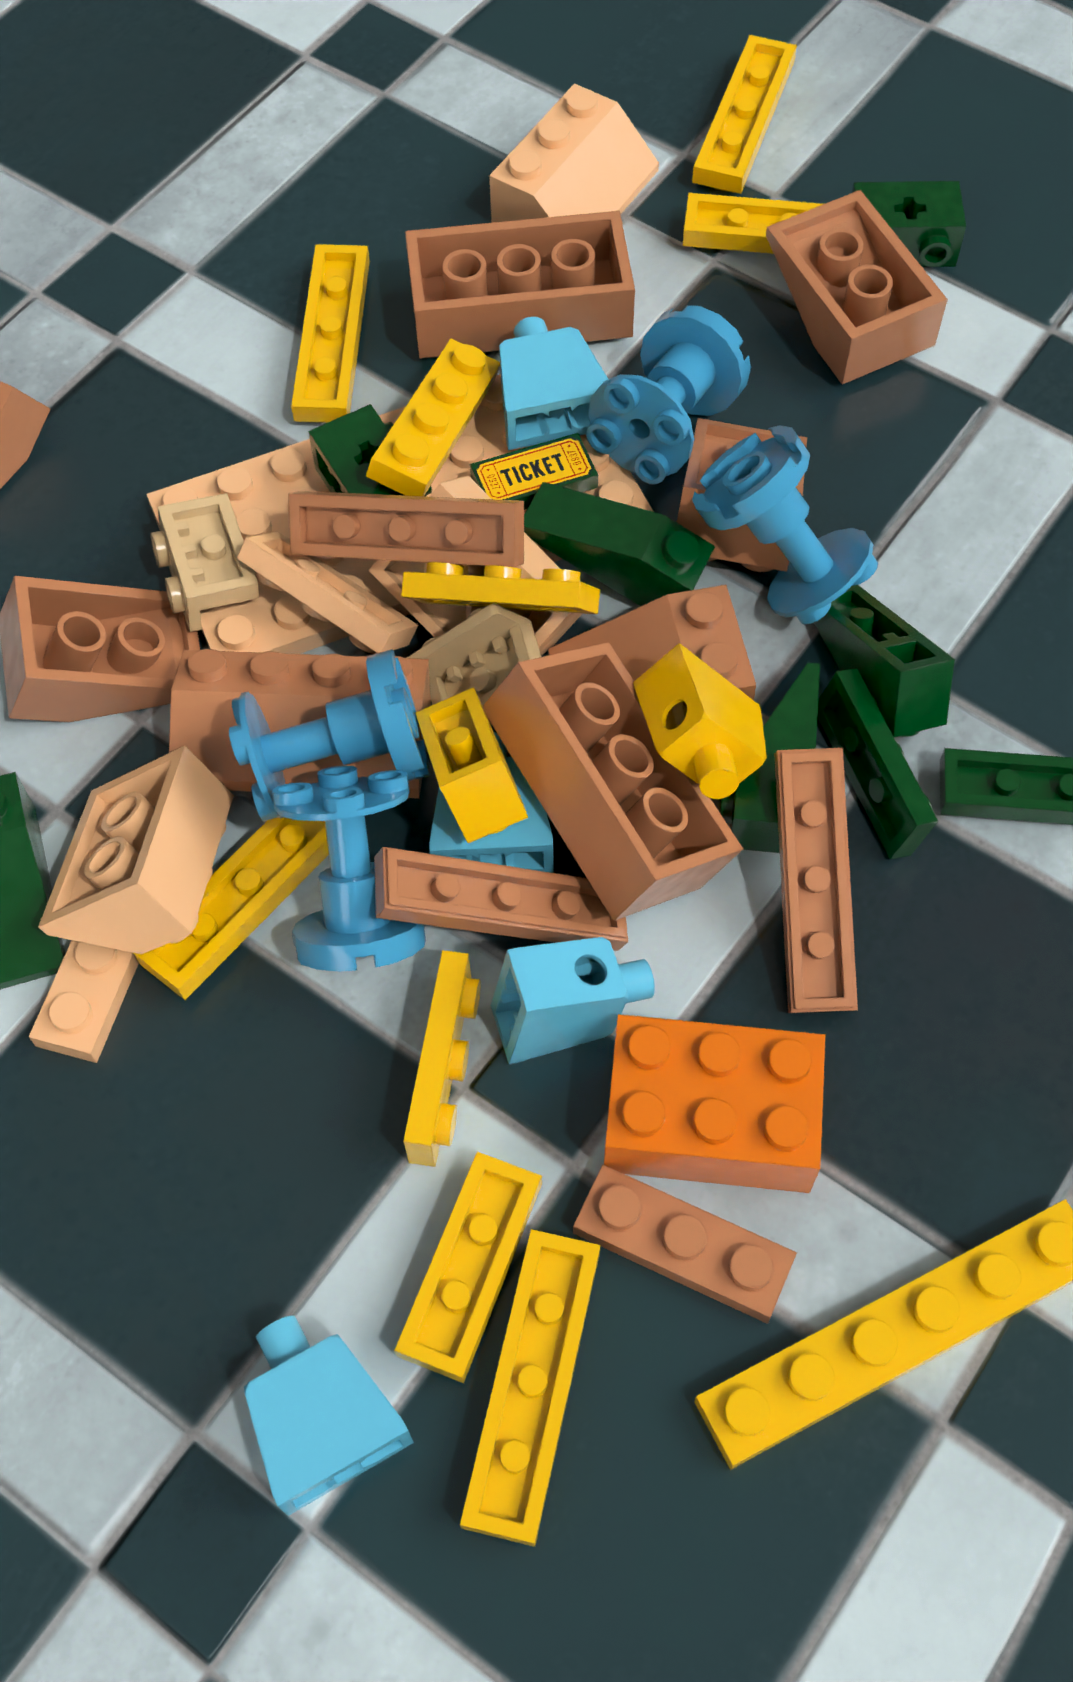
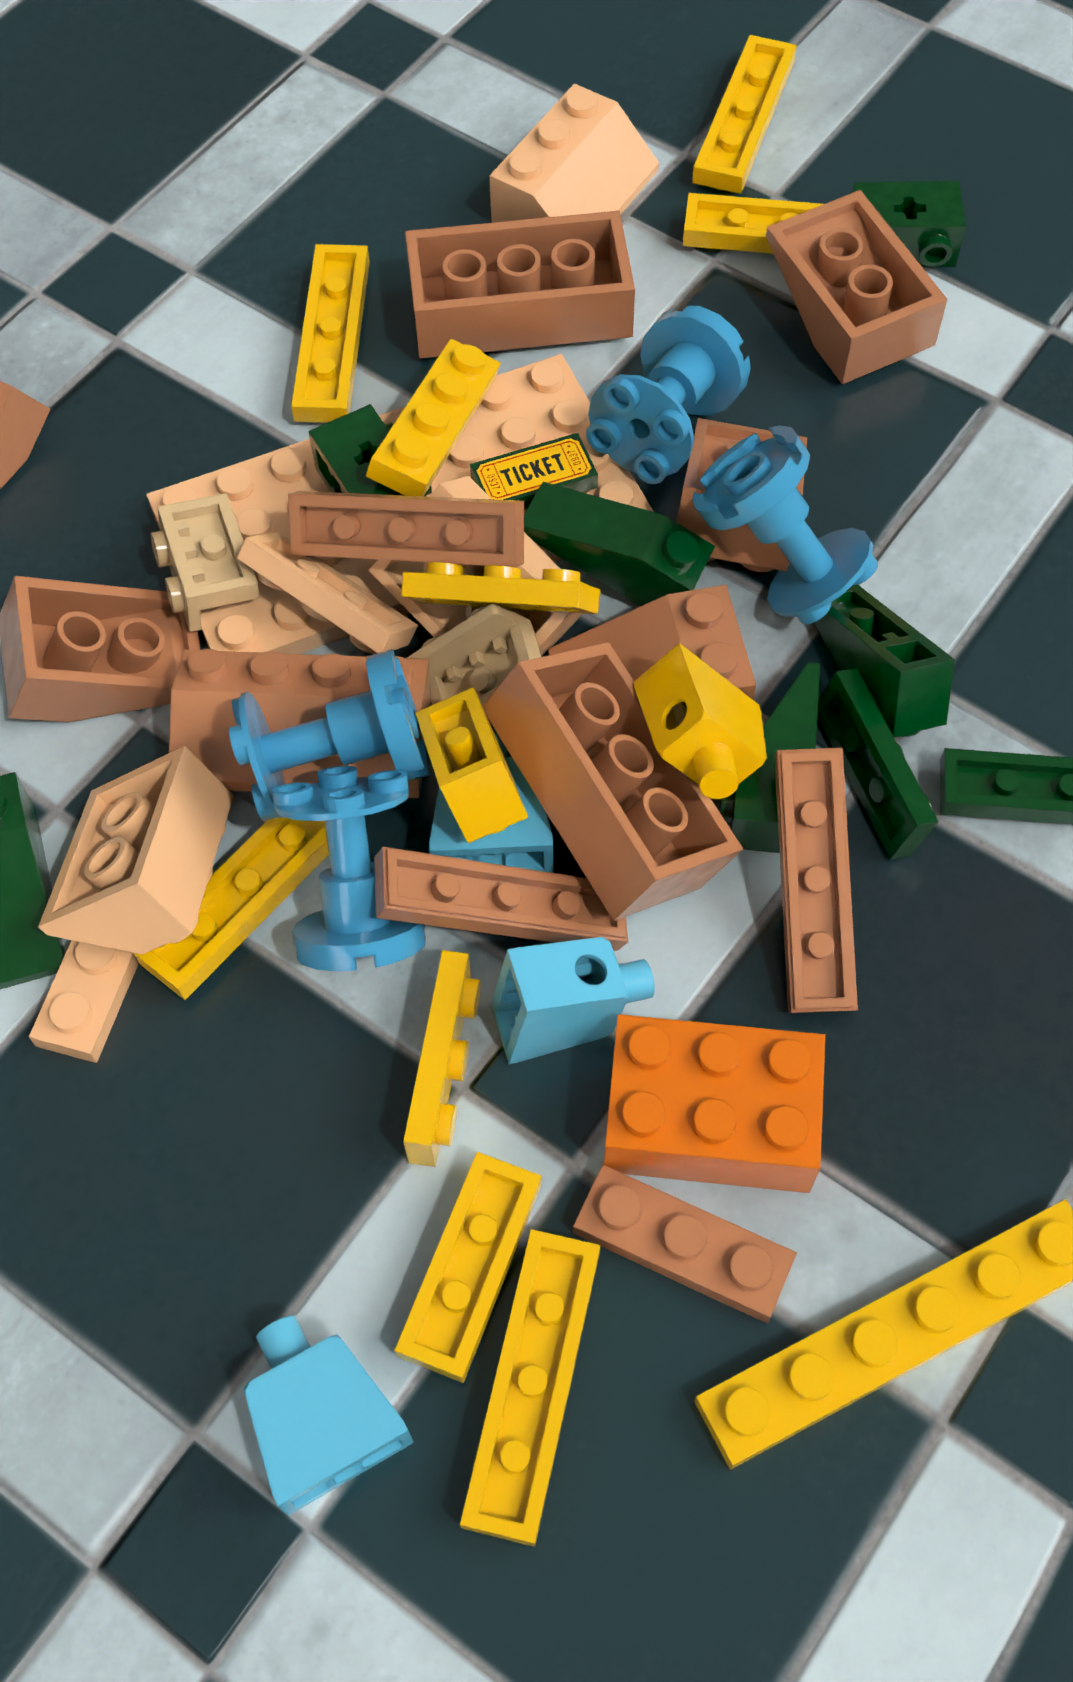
medium azure torso [499,317,608,450] -> none

